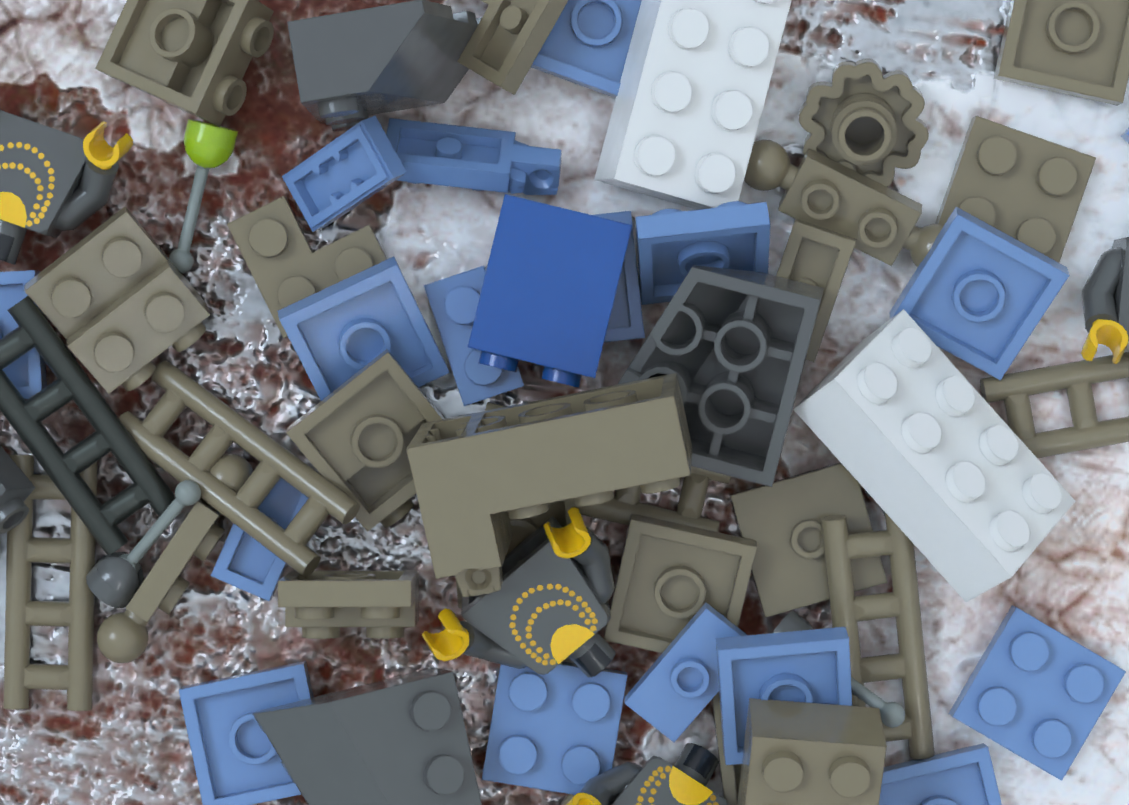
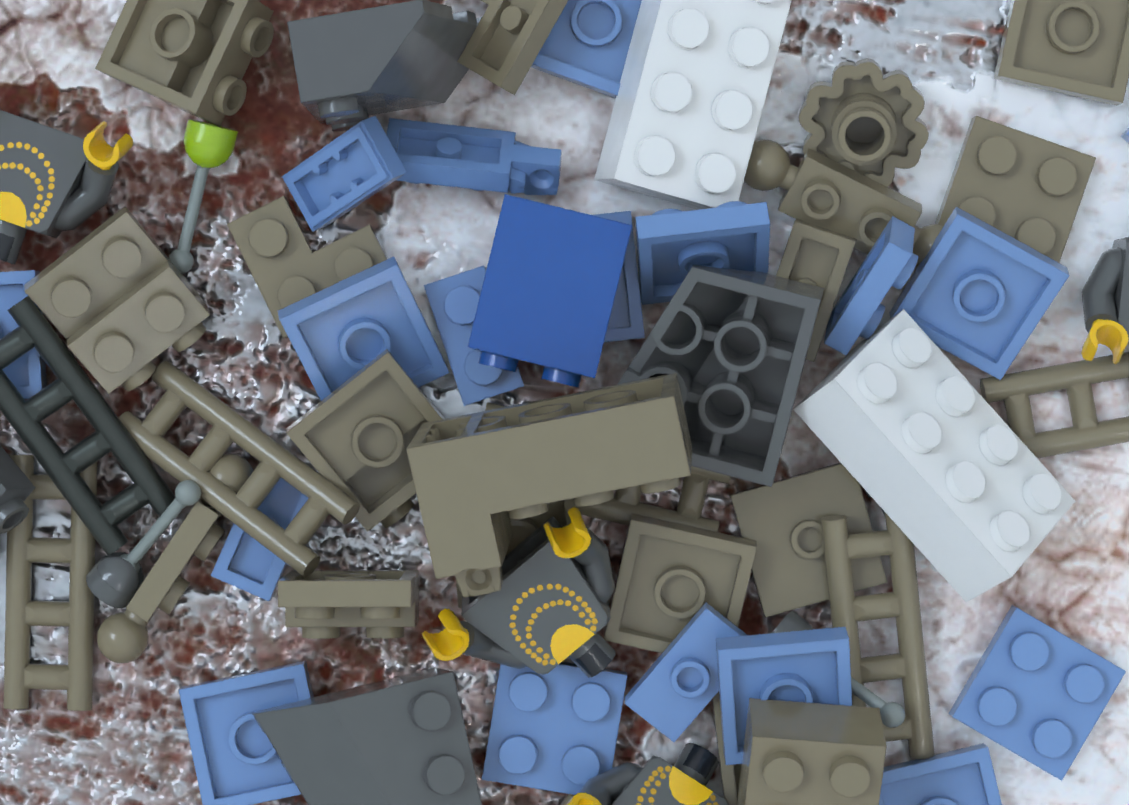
none -> medium blue plate [824,216,918,355]

